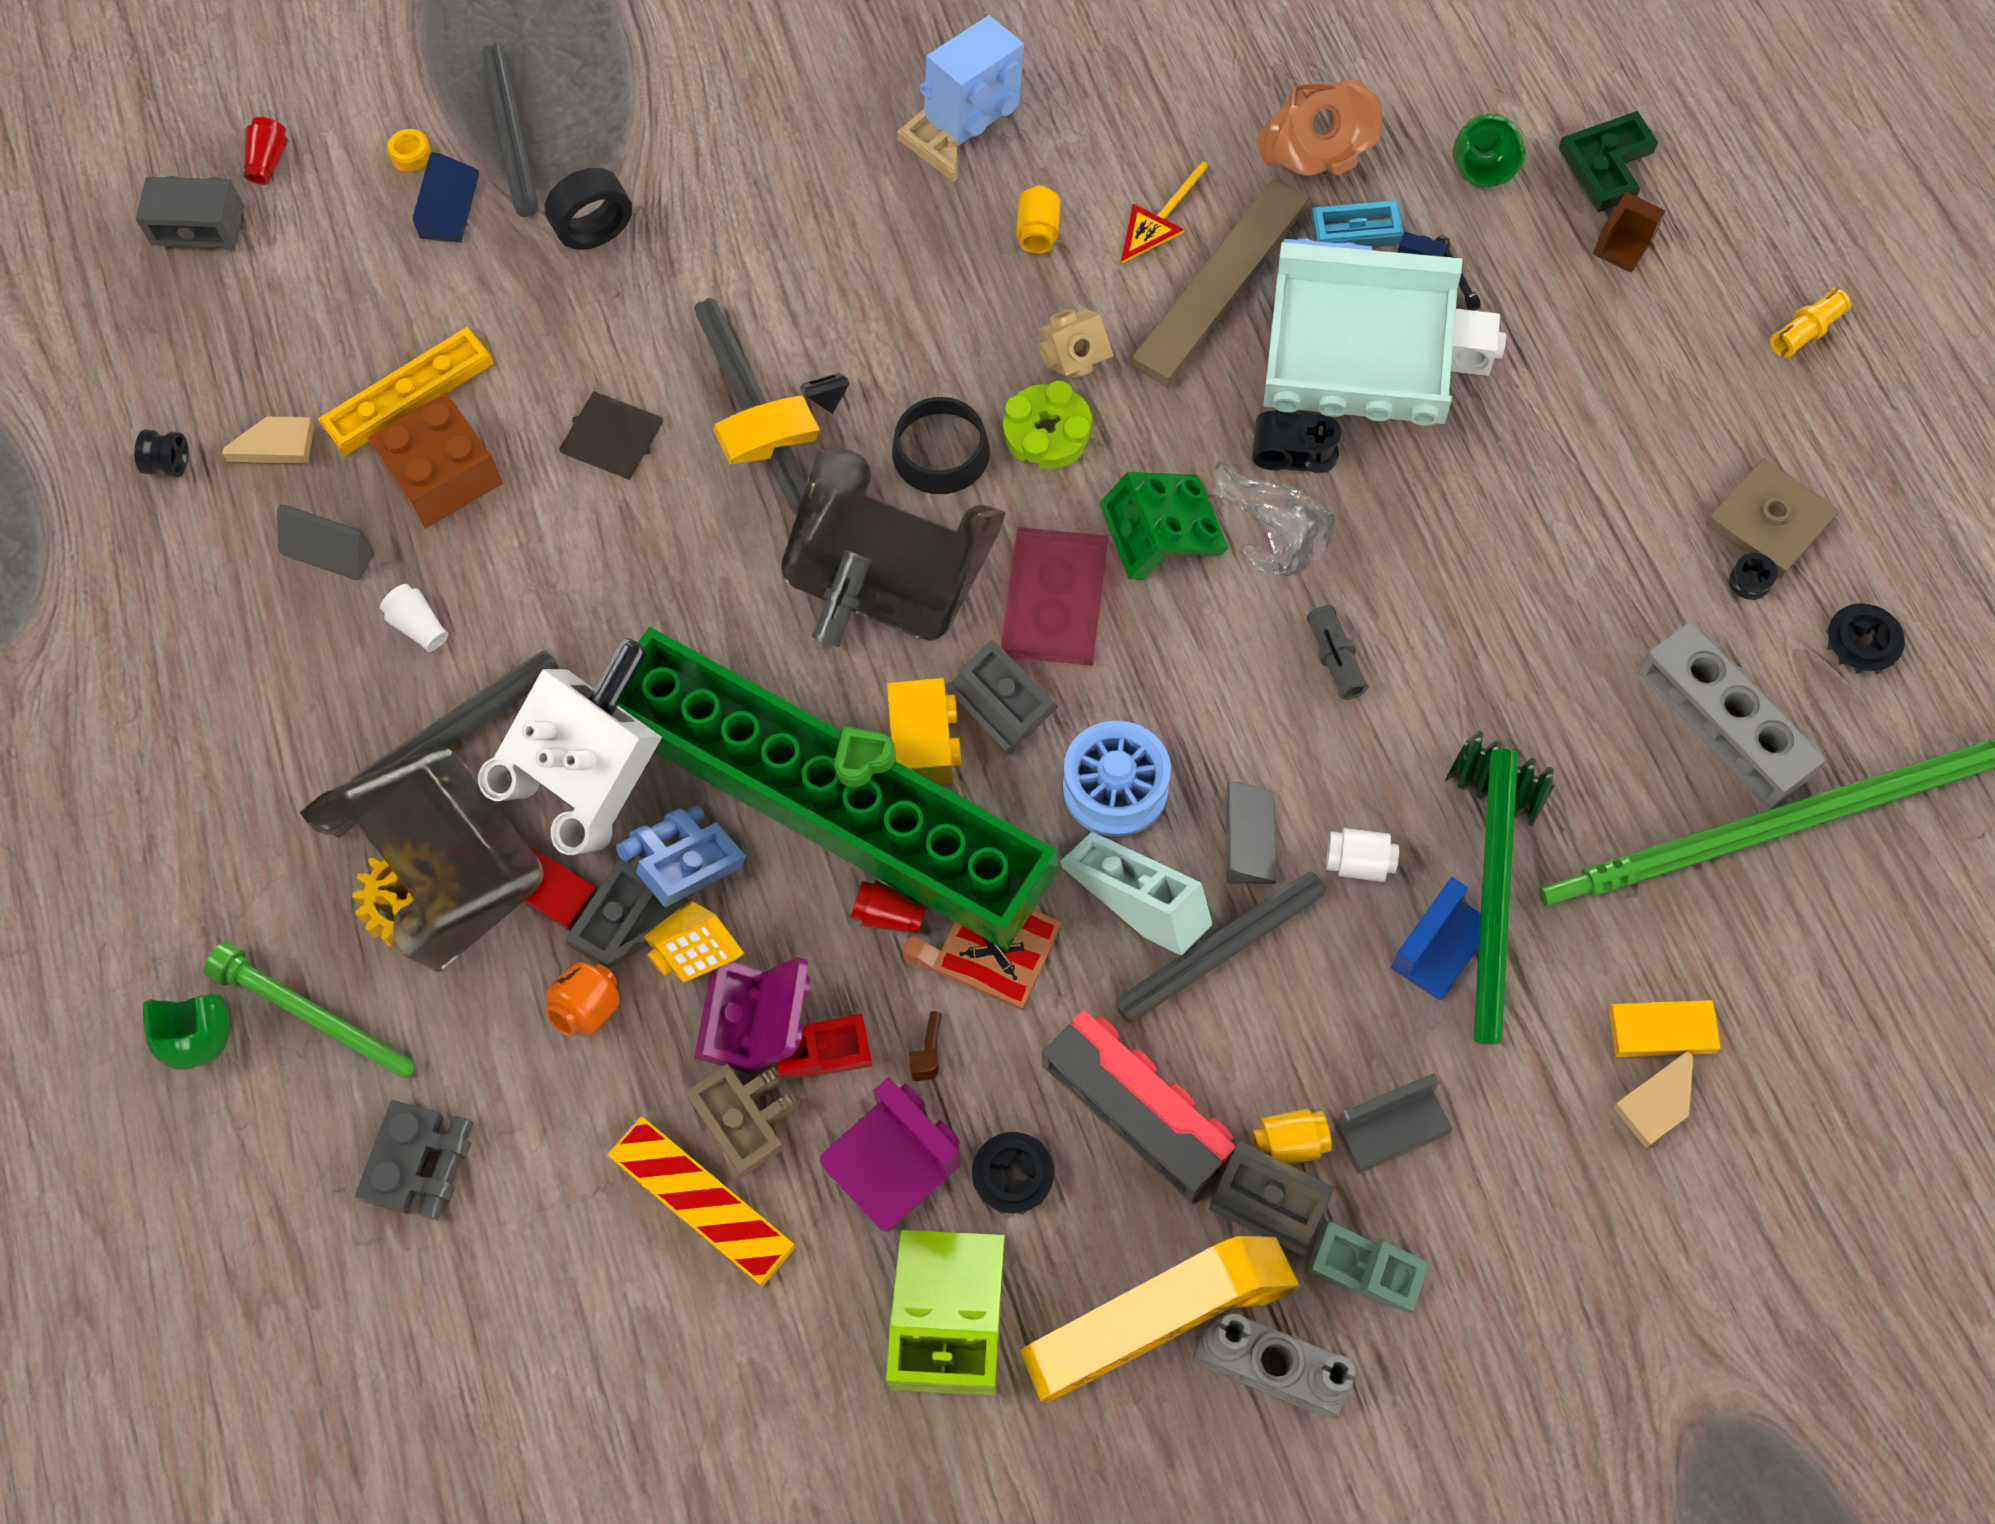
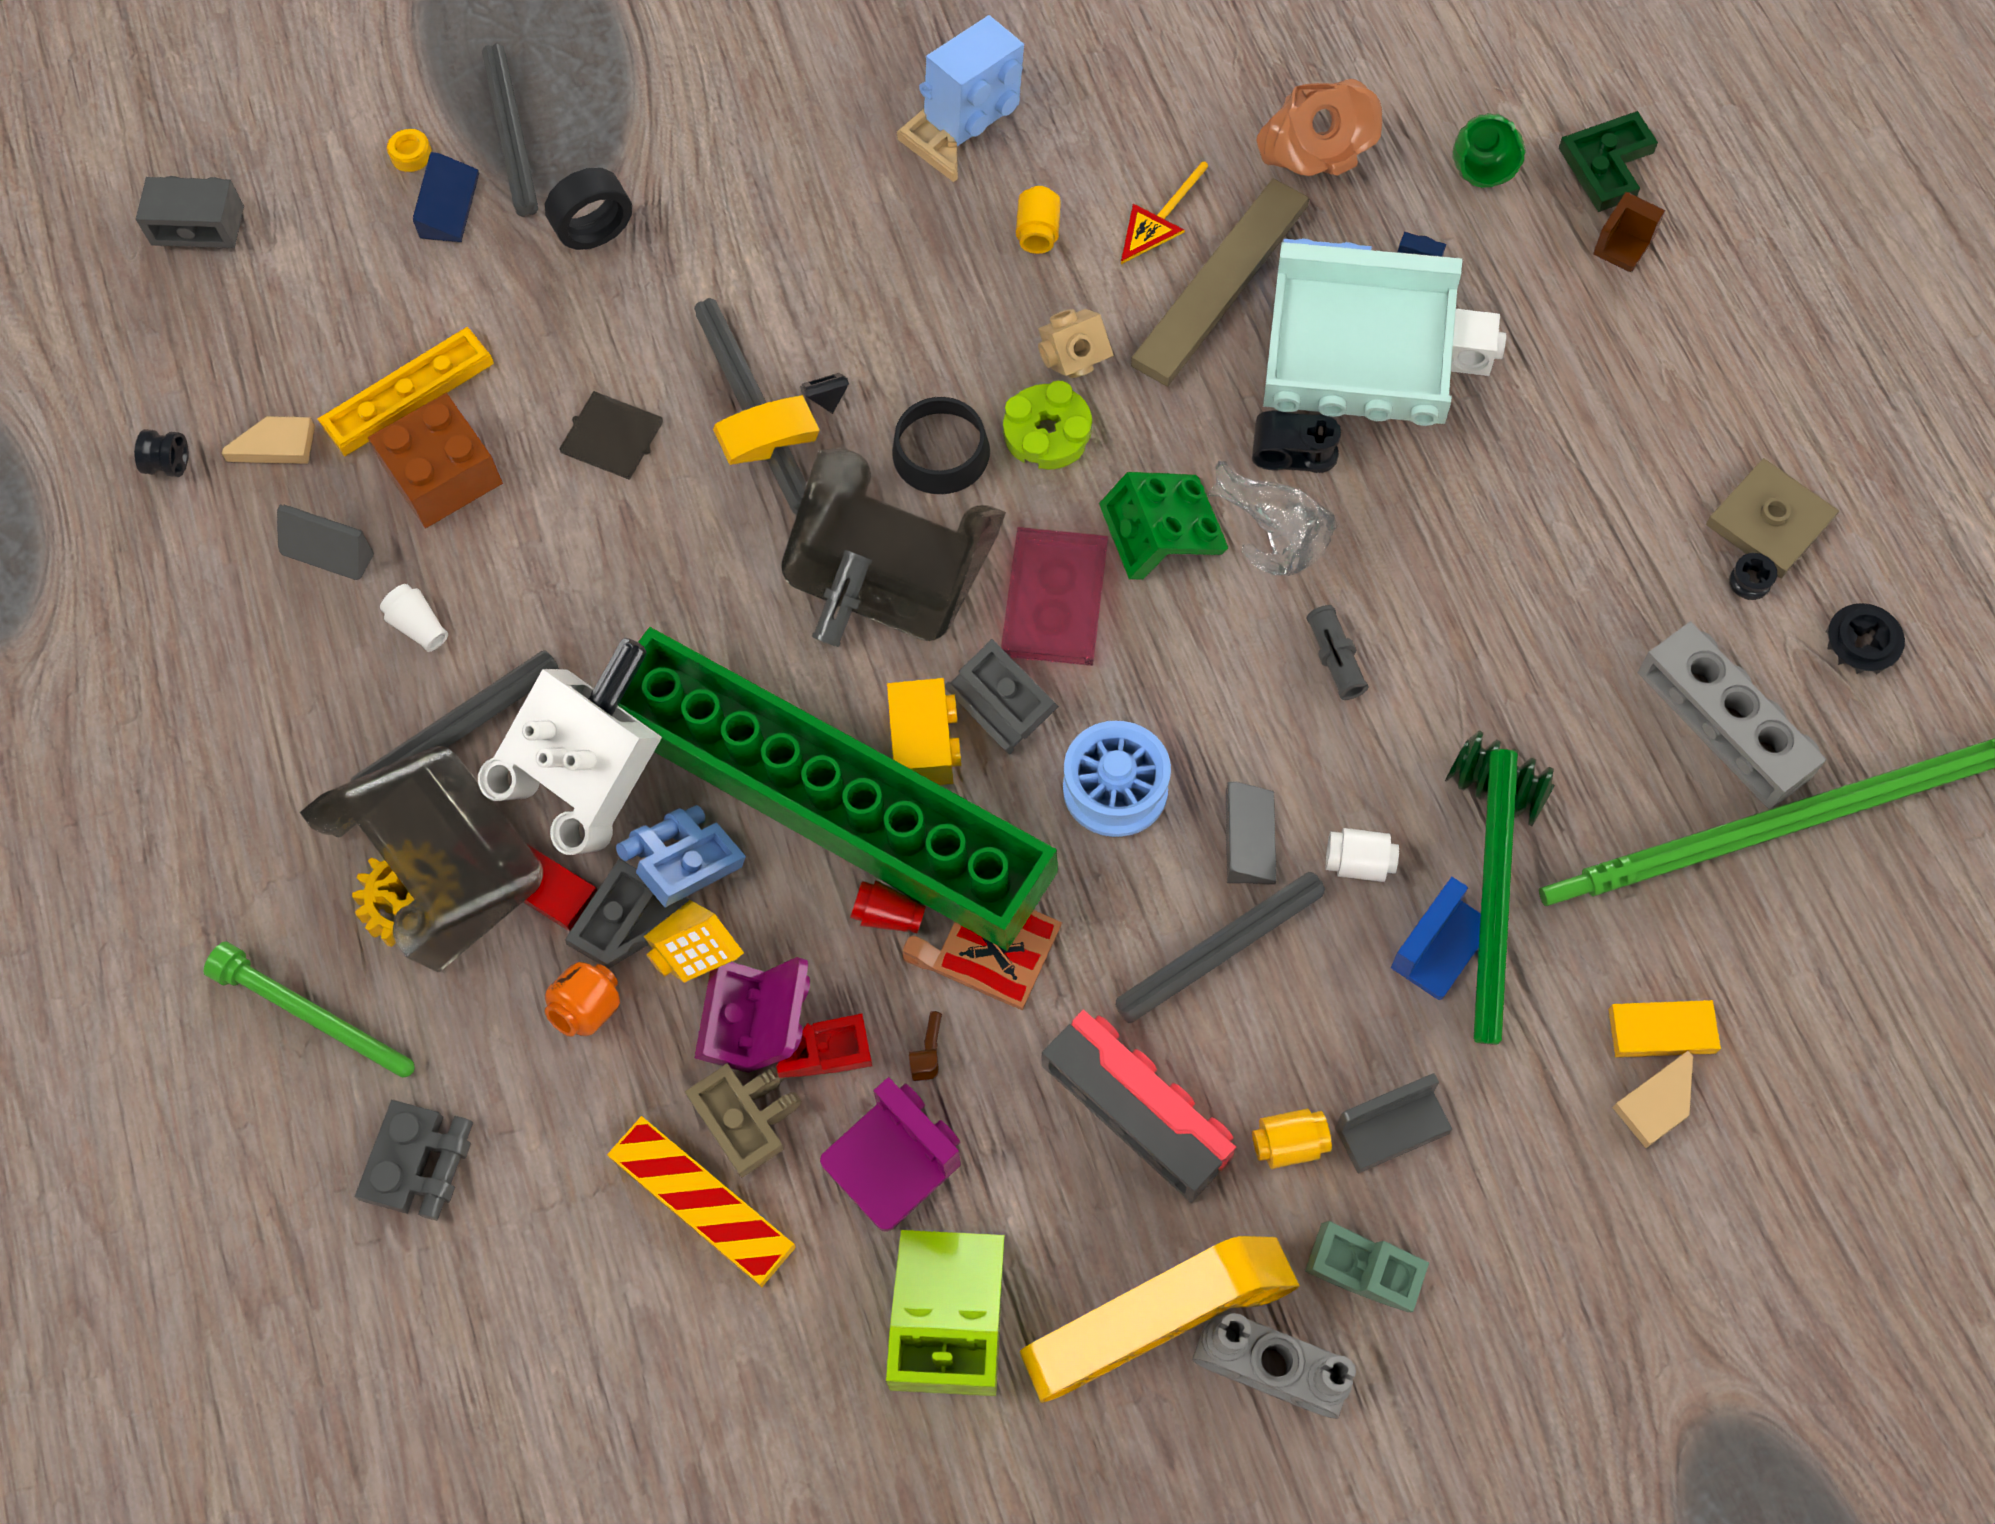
green hair [143,994,231,1070] -> none
red cone [244,117,288,185] -> none
bright green tile [834,726,896,787] -> none
black gear [972,1132,1054,1215] -> none
light aqua slope [1060,832,1213,956] -> none
dark grey plate [1209,1141,1335,1256] -> none
medium azure tile [1311,200,1404,247] -> none
black hinge [1435,236,1481,311] -> none
yellow pin [1770,288,1851,358] -> none

